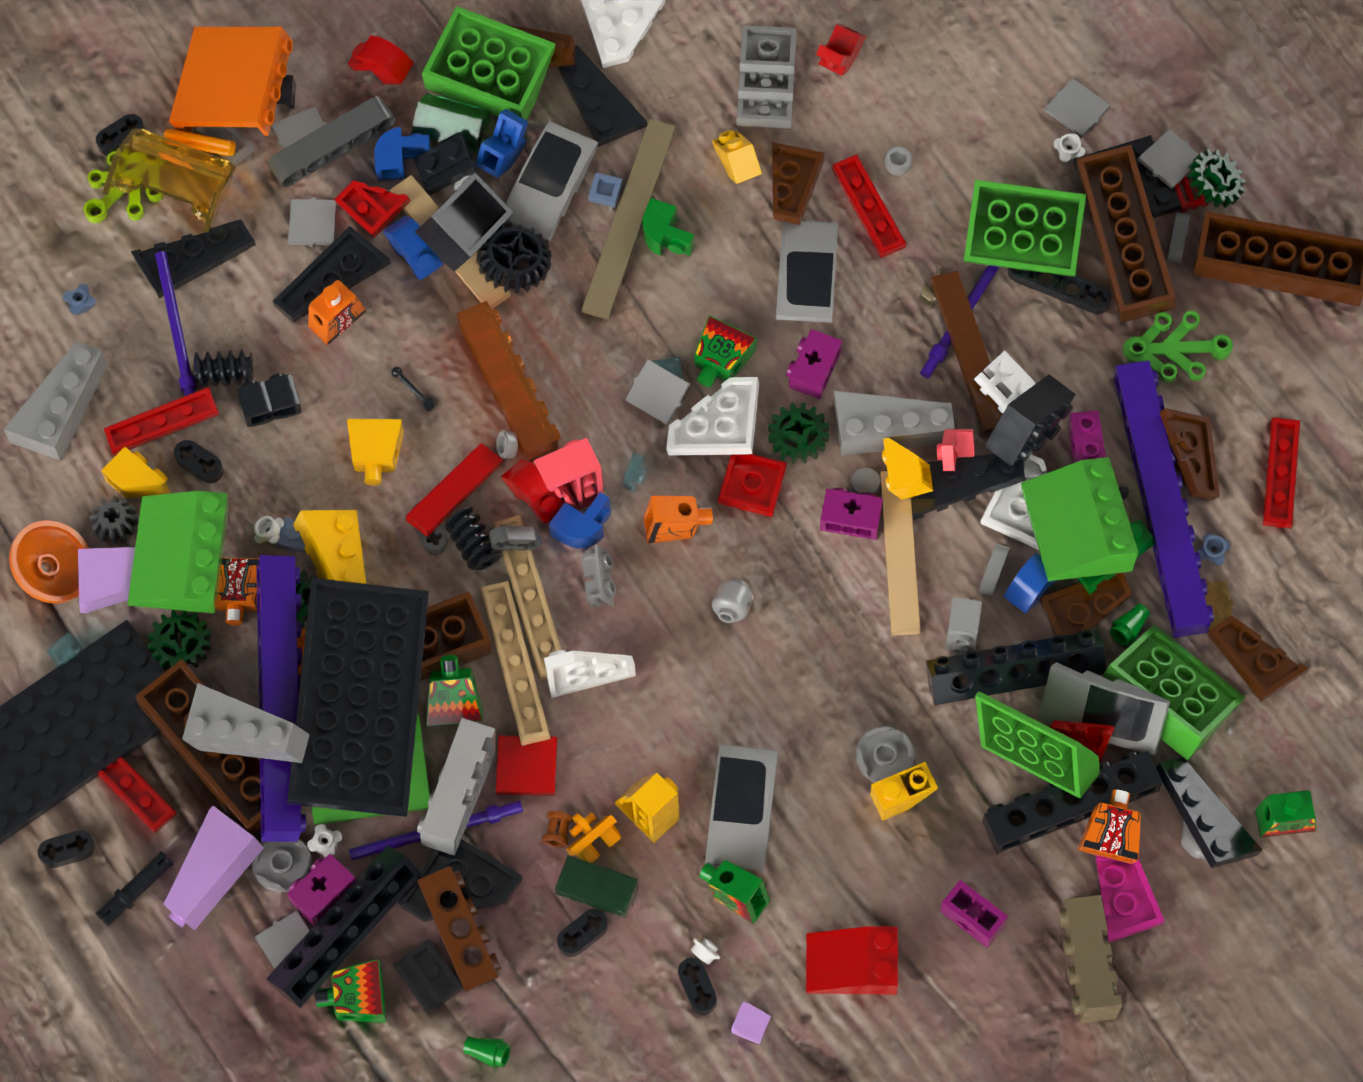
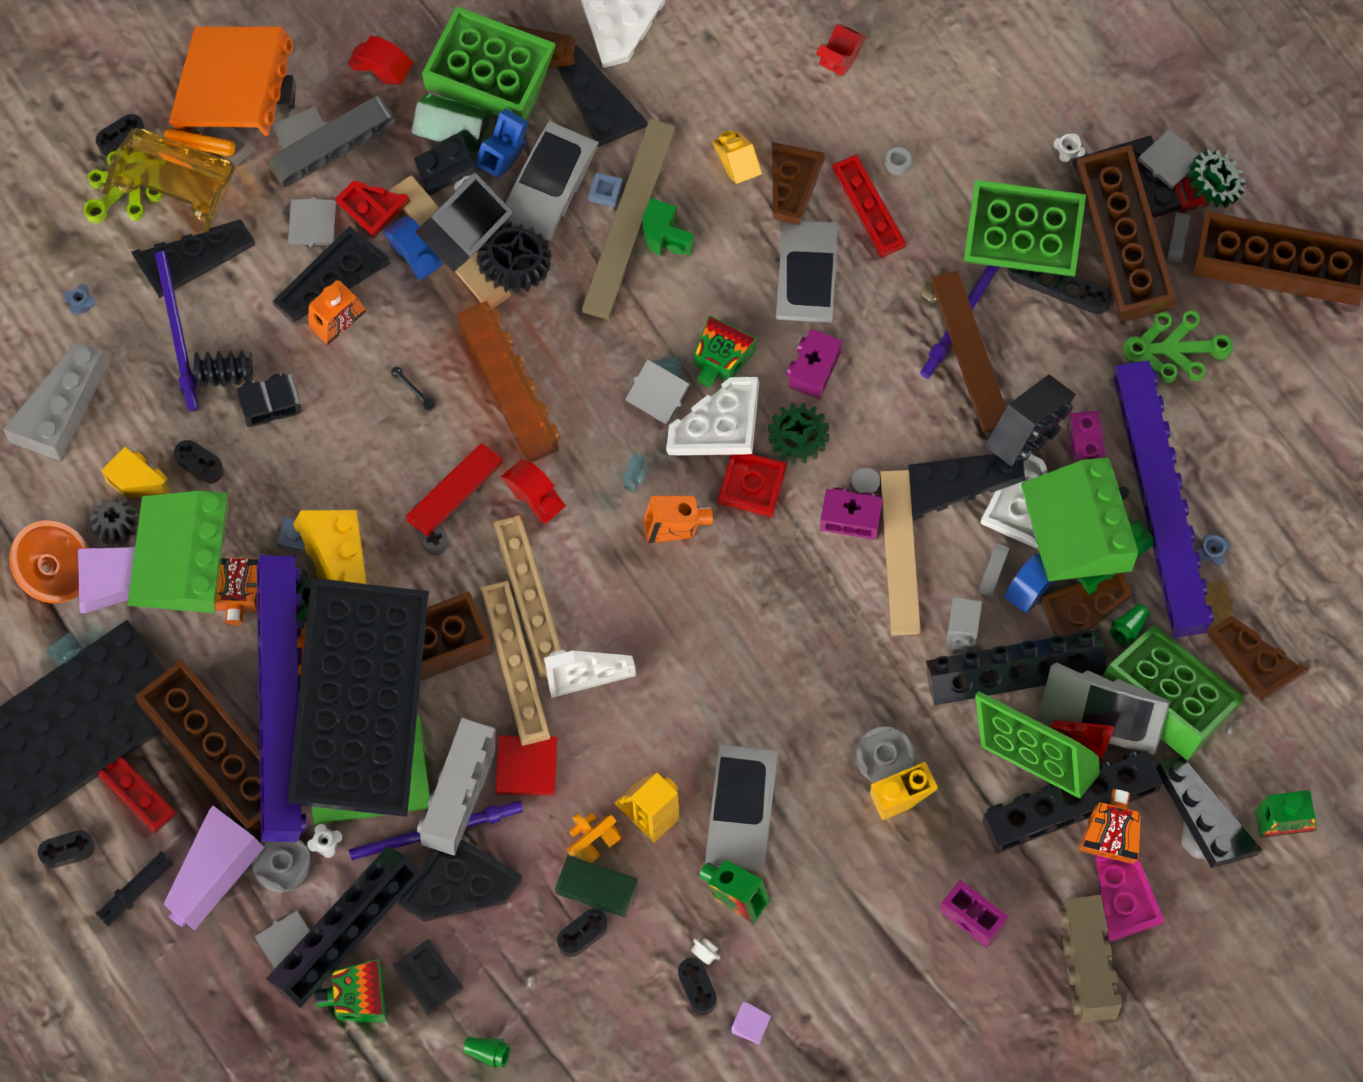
red tile [103,387,220,456] -> none
dark green gear [148,610,212,669] -> none
light grey wedge [182,683,309,763] -> none
white plate [254,516,284,544] -> none
magenta brick [287,853,356,926] -> none
yellow torso [347,419,404,486] -> none
blue brick [374,127,431,181] -> none
reddish brown brick [417,866,502,992] -> none
torso [427,655,483,726] -> none
black piece [445,507,503,570] -> none
dark grey beam [489,526,542,551] -> none
light grey tile [496,430,518,459] -> none
coral wedge [534,438,604,511] -> none
dark orange bush [541,811,573,848] -> none
blue brick [549,492,612,549] -> none
light grey hinge [582,544,616,607] -> none
light grey head [712,578,753,623] -> none
light grey slope [737,25,797,128] -> none
red slope [806,926,898,995] -> none
light grey wedge [833,391,955,456] -> none
yellow slope [882,438,933,500] -> none
coral bracket [937,429,975,471] -> none
white plate [974,351,1036,414] -> none
light grey piece [1044,78,1110,138] -> none
reddish brown wing [1159,408,1220,501] -> none
red tile [1262,417,1301,529] -> none

